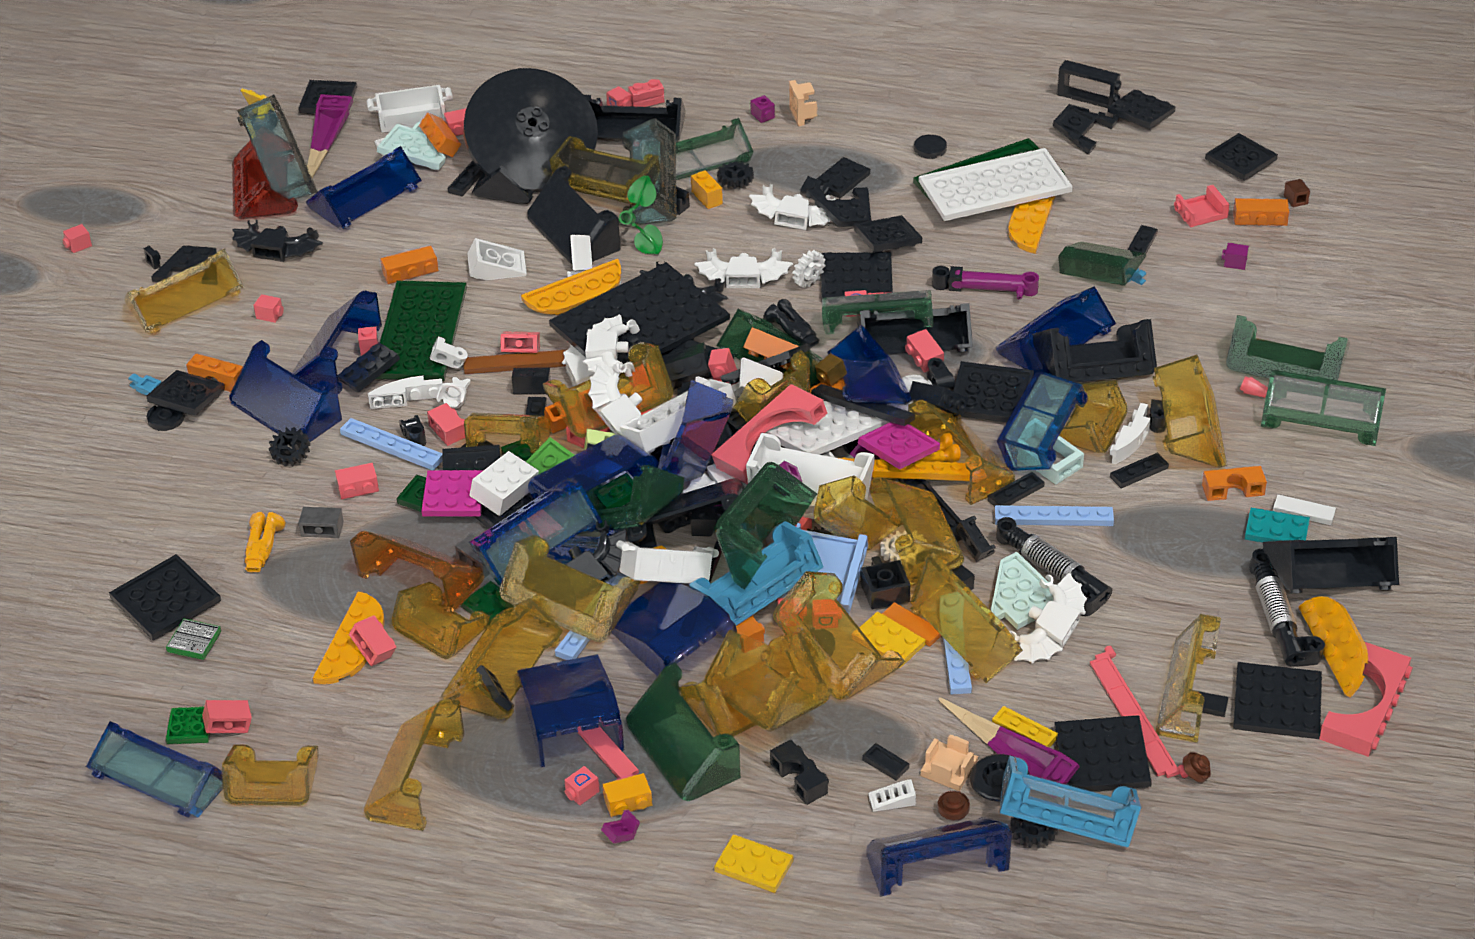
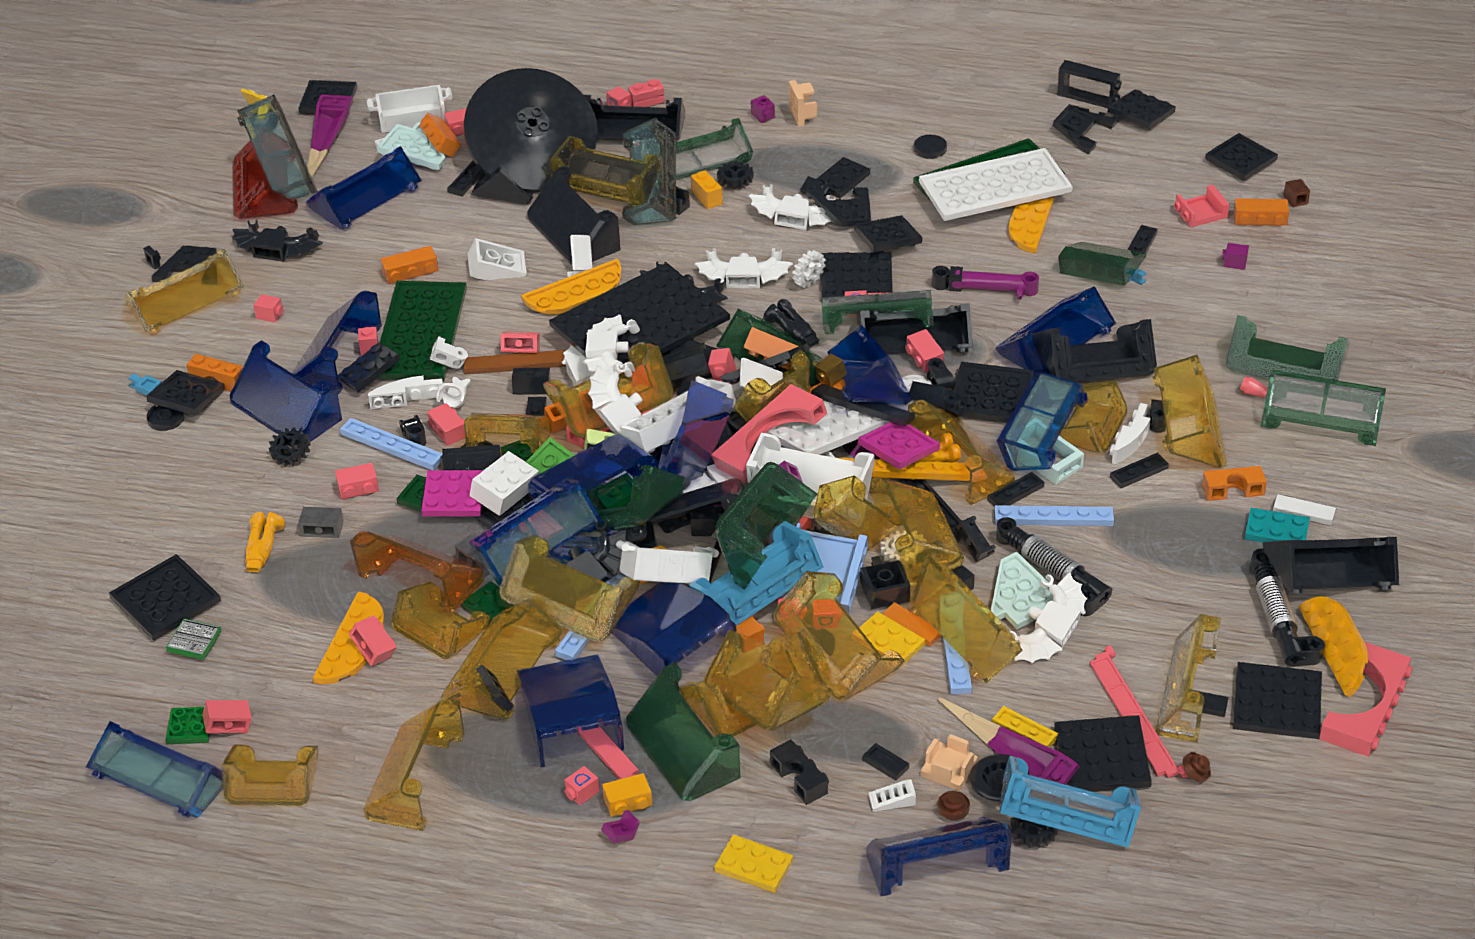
coral brick [62,224,92,253] -> none
green plant [618,175,663,254] -> none

